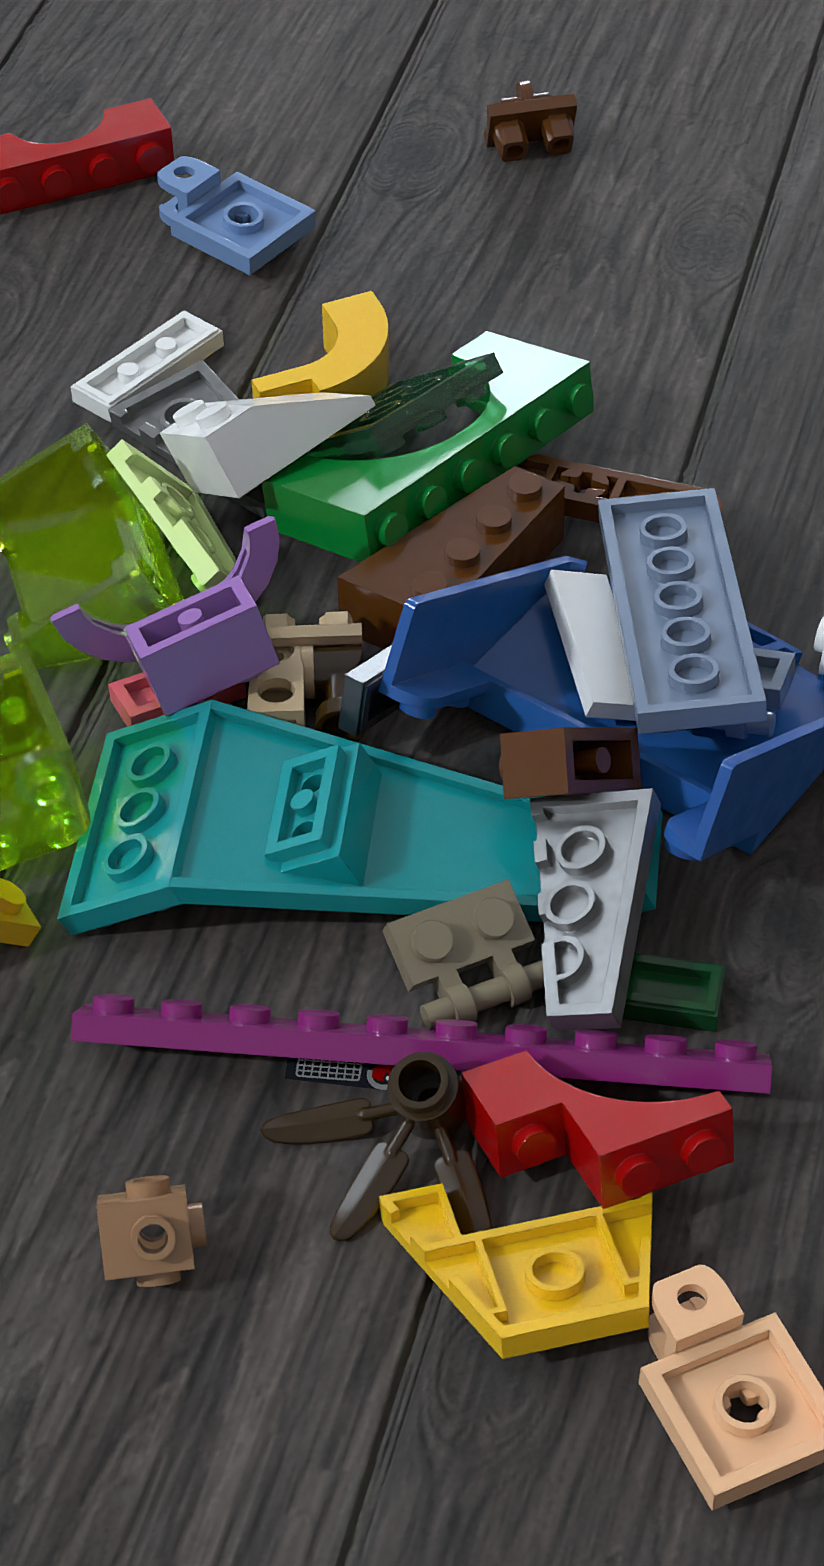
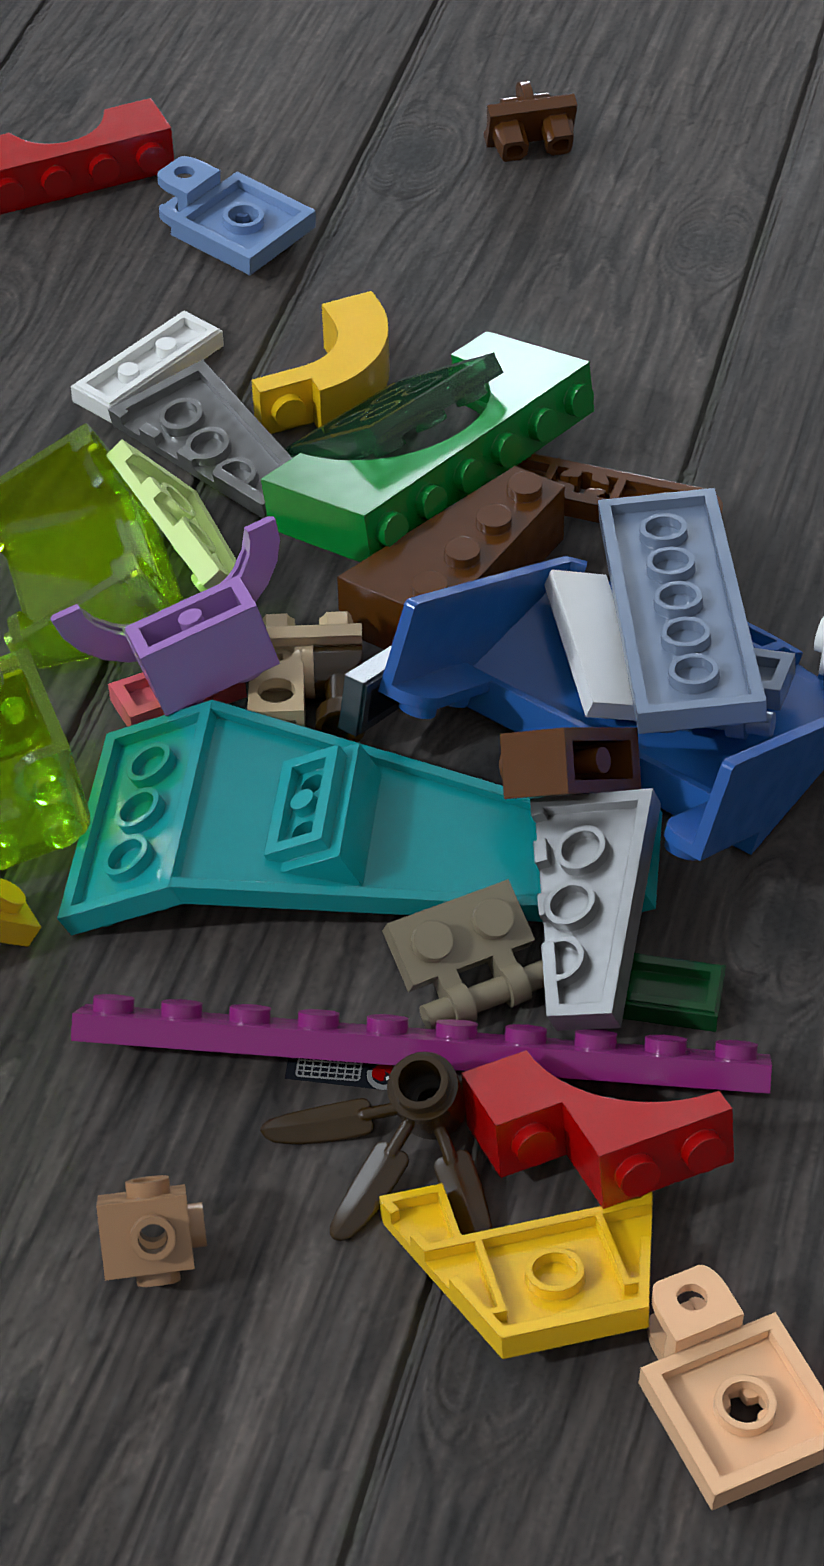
white slope [160,393,376,498] -> none

